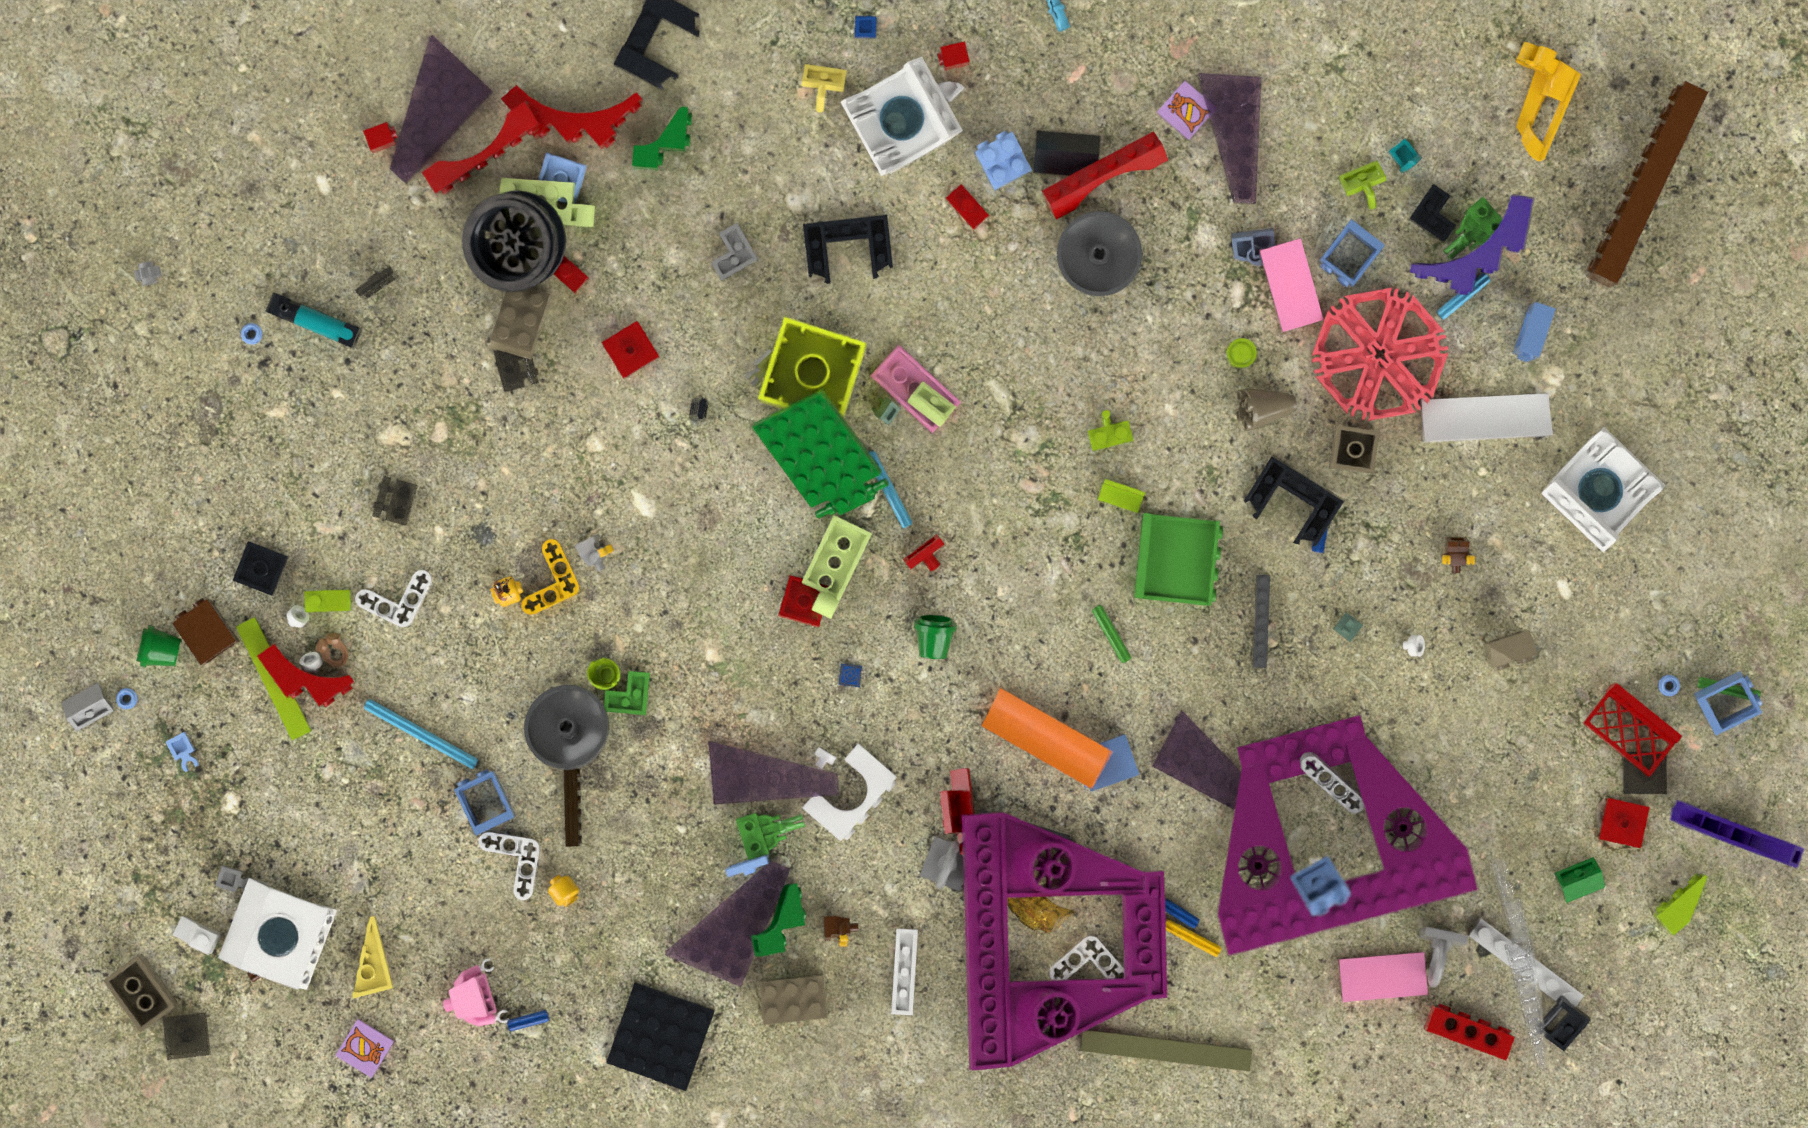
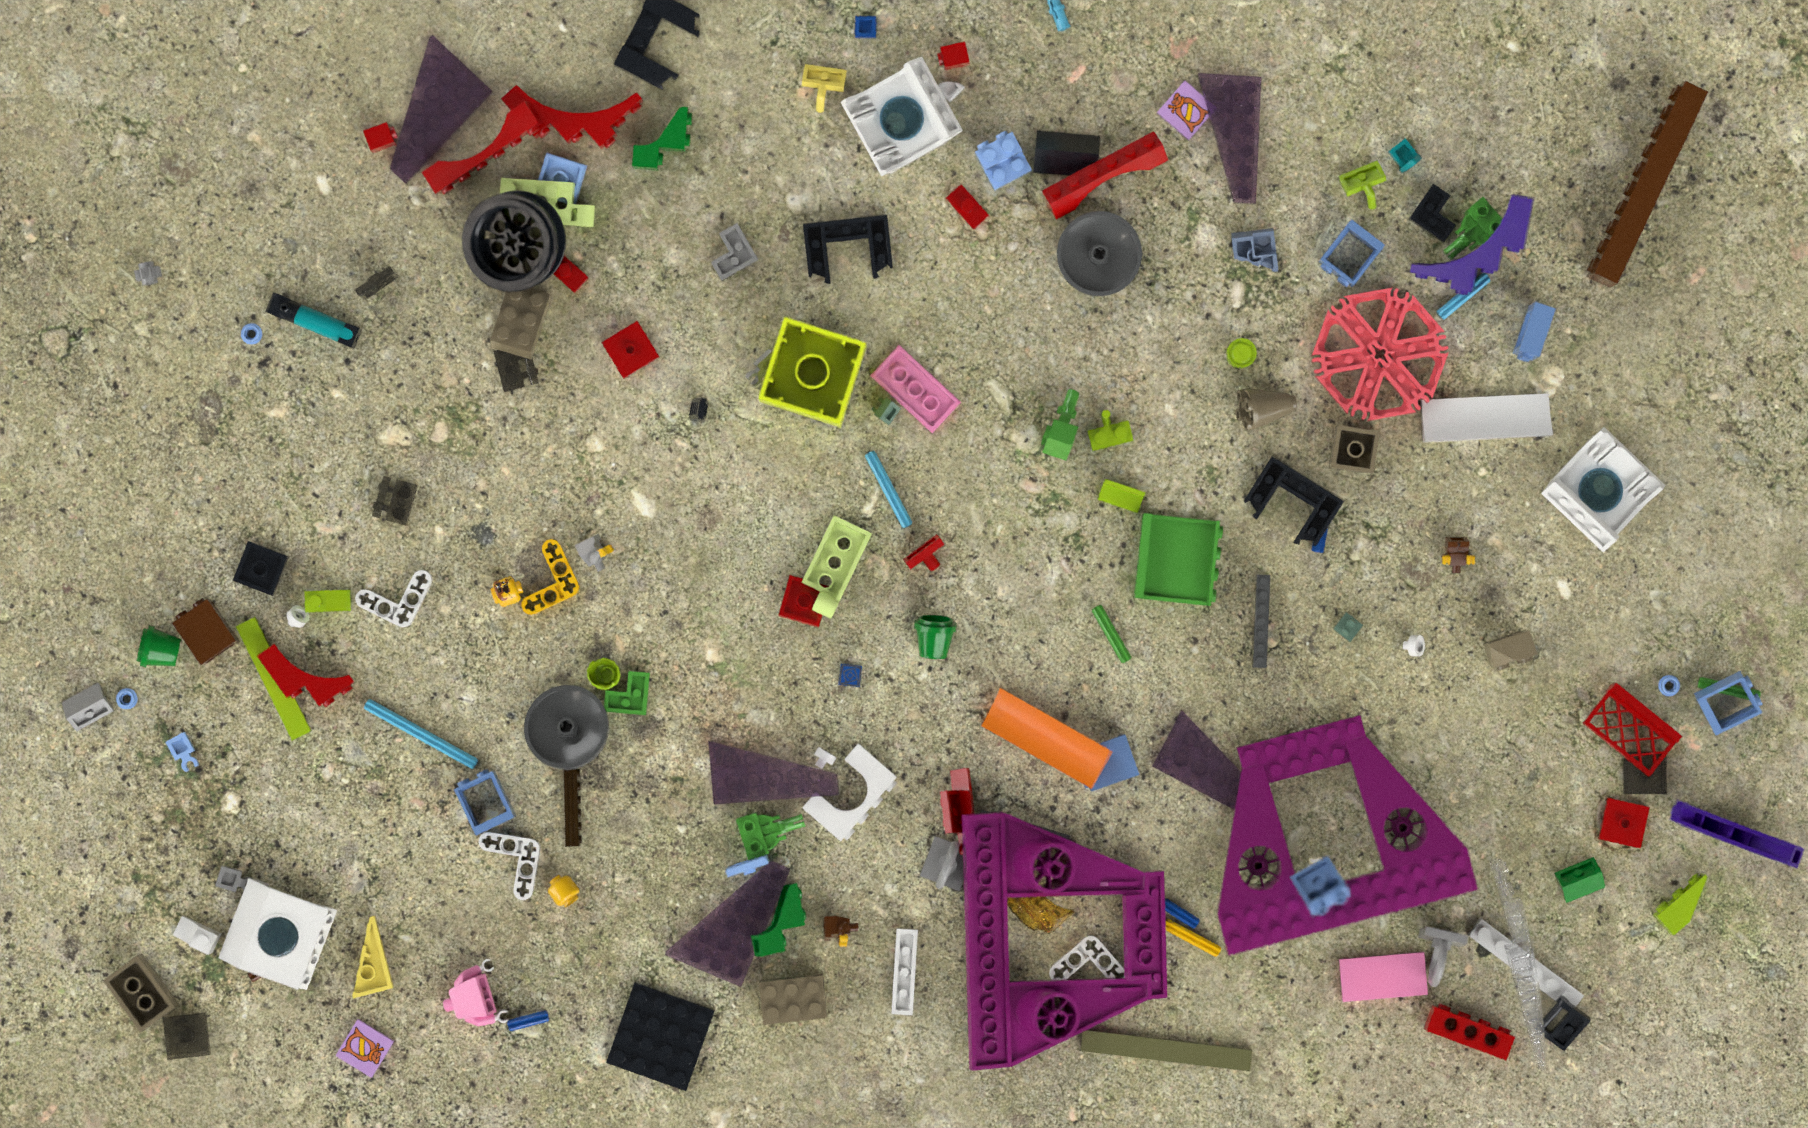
white tile [299,652,322,674] -> none
medium nougat piece [316,633,348,667] -> none
green plate [752,389,889,519] -> none
yellowish green slope [907,381,956,427] -> none
bright pink tile [1259,238,1324,332] -> none
light grey beam [1300,752,1364,813] -> none
yellow panel [1516,42,1582,162] -> none
none -> bright green brick [1041,389,1079,461]

